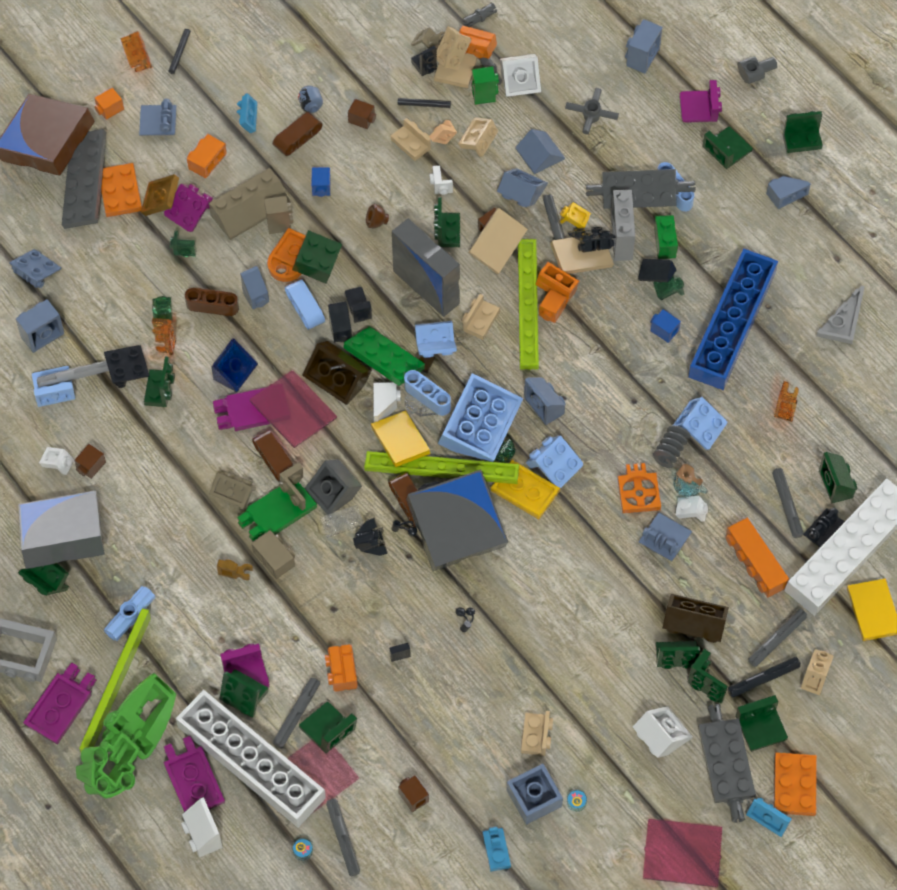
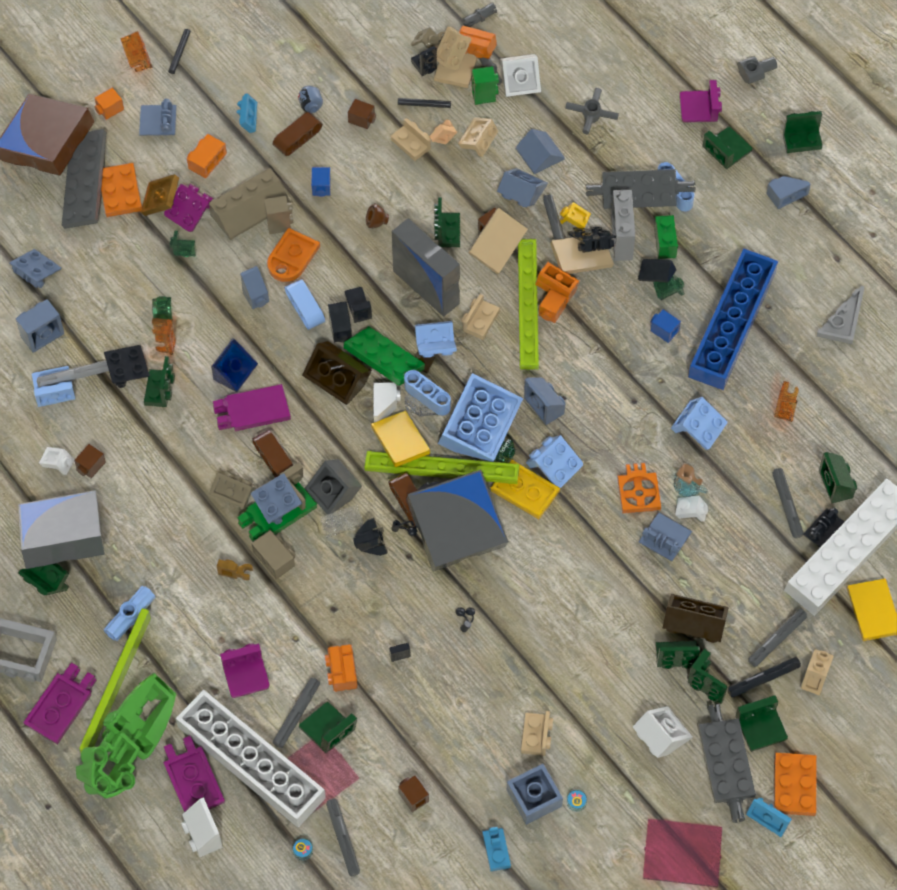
reddish brown beam [185,288,239,316] -> none
dark green bracket [219,669,269,718] -> none
clear pink piece [249,370,337,448] -> none
dark green brick [292,230,342,284] -> none
white bracket [429,166,453,195] -> none
sand blue brick [625,19,663,74] -> none
dark grey piece [653,425,691,468] -> none
orange brick [725,517,790,598] -> none
none -> sand blue hinge [251,473,302,524]

